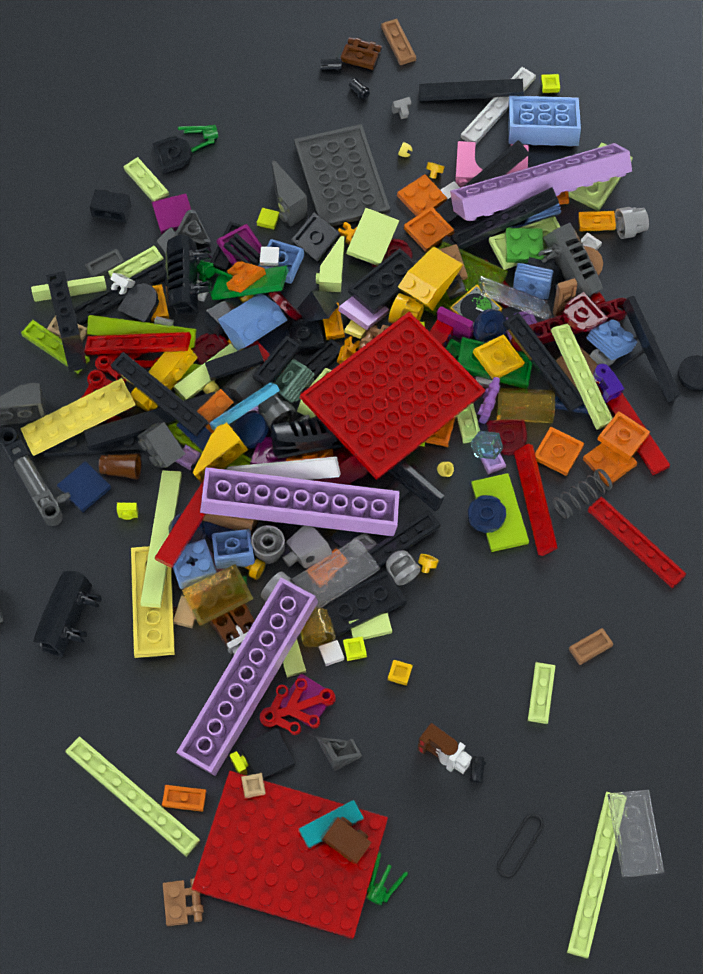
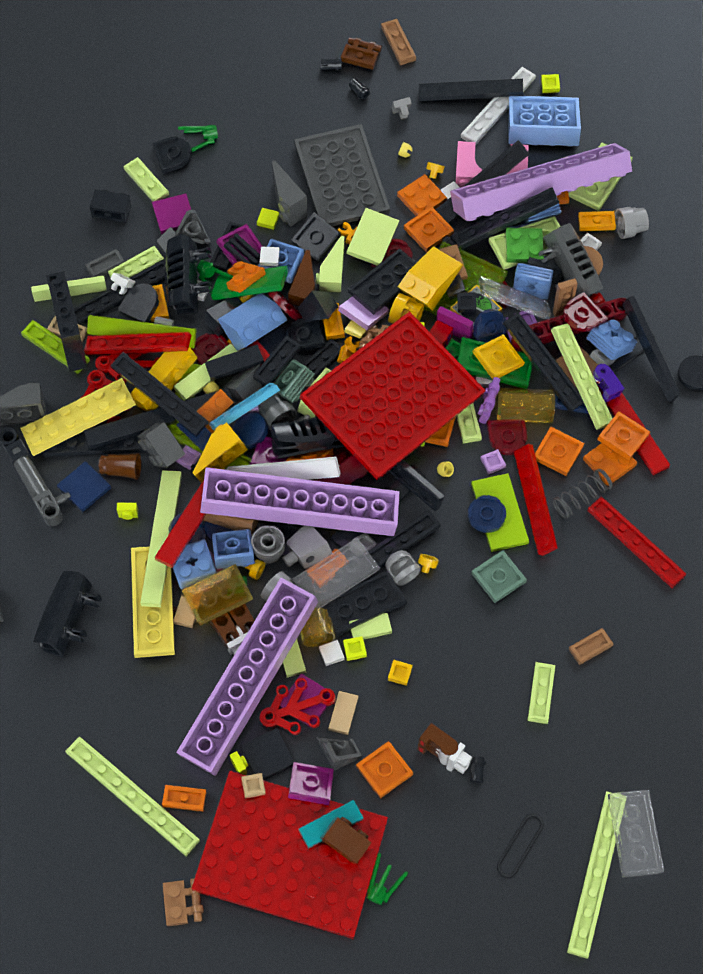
clear light blue brick [471,431,503,459] -> none
none -> reddish brown slope [288,249,315,306]
none -> magenta tile [288,762,334,805]
none -> tan tile [329,691,358,735]
none -> orange plate [356,741,413,799]
none -> black plate [457,292,476,313]
none -> sand green plate [471,550,527,603]

